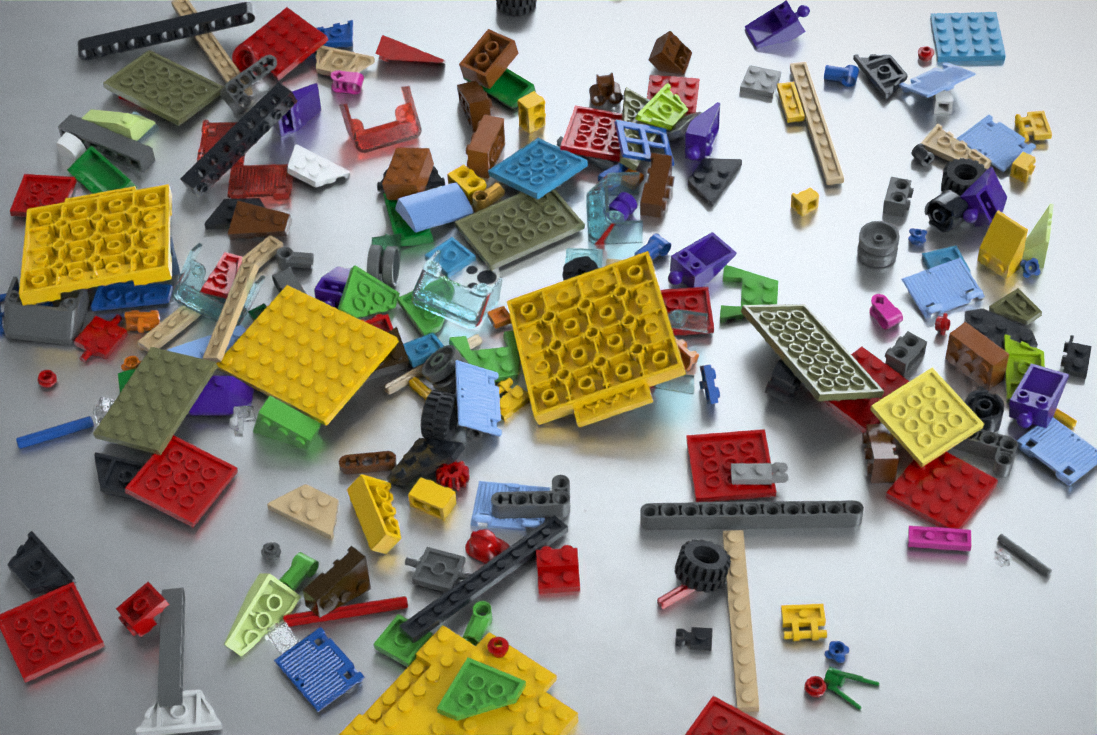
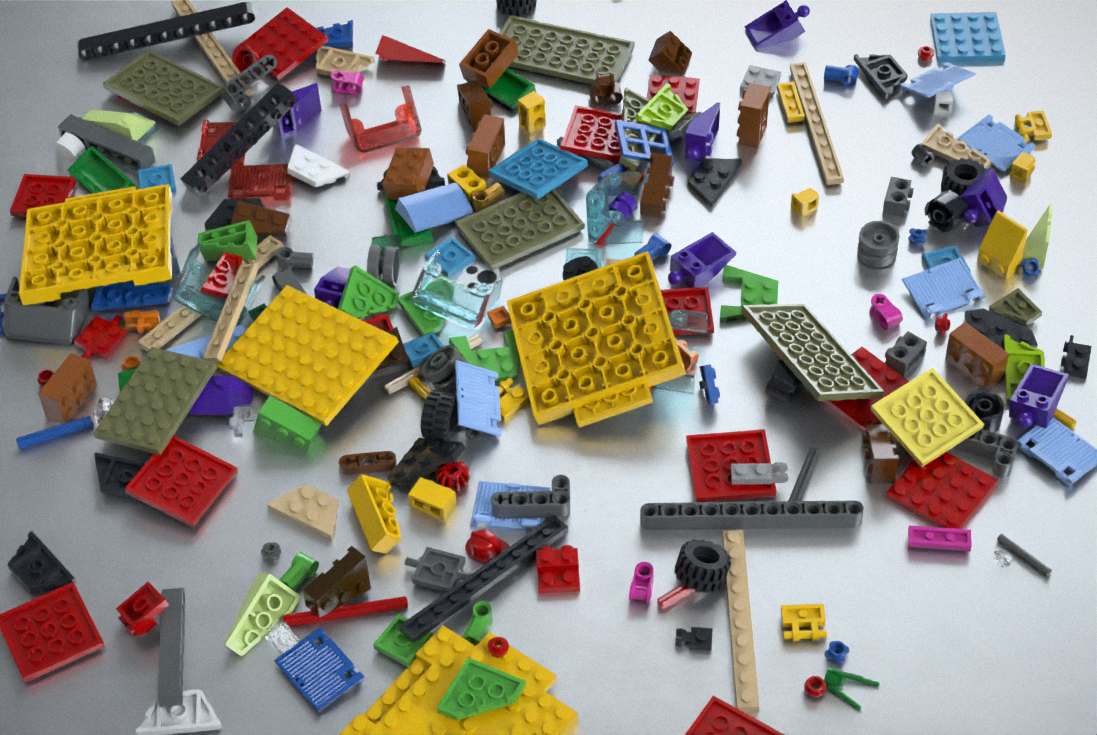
none -> dark orange brick [38,353,97,424]
none -> dark azure tile [137,164,177,193]
none -> bright green wedge [197,220,257,261]
none -> olive plate [500,15,635,85]
none -> dark pink piece [629,562,654,603]
none -> dark orange brick [736,83,770,148]
none -> dark grey axle [788,447,820,501]

